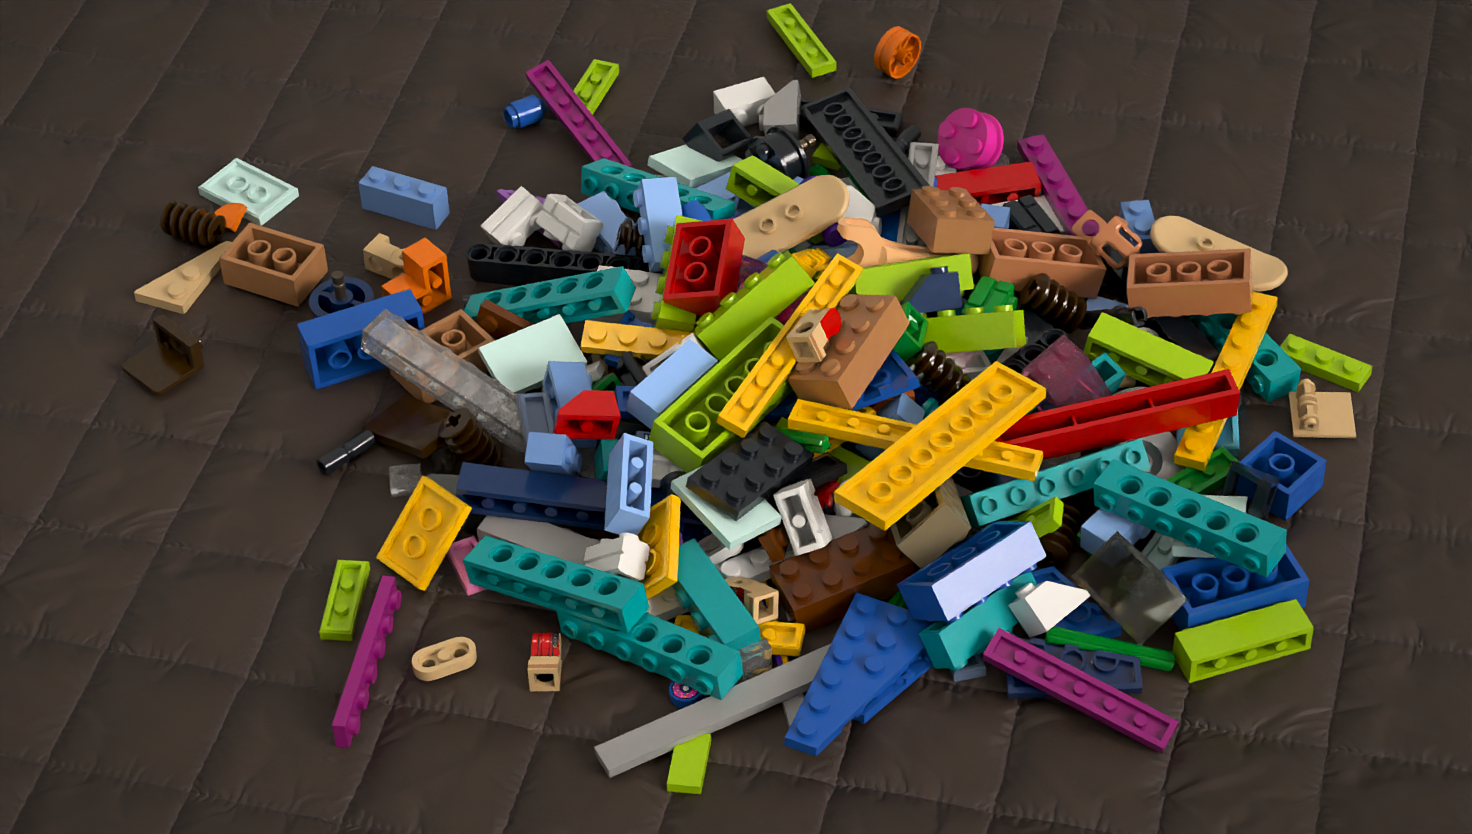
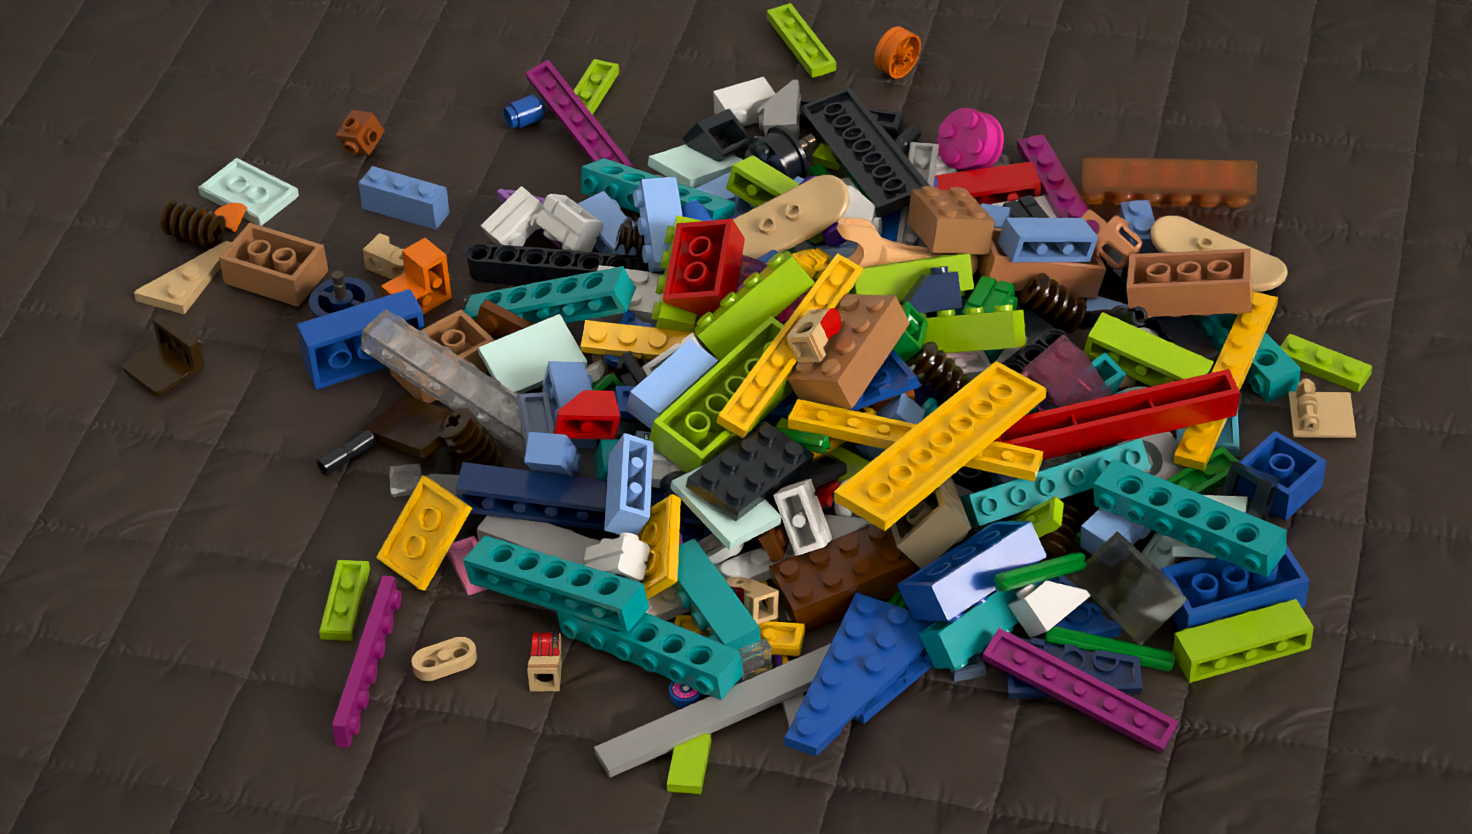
none -> dark orange brick [336,110,385,156]
none -> green axle [993,552,1087,592]
none -> medium blue brick [997,218,1098,262]
none -> clear orange brick [1079,157,1257,207]

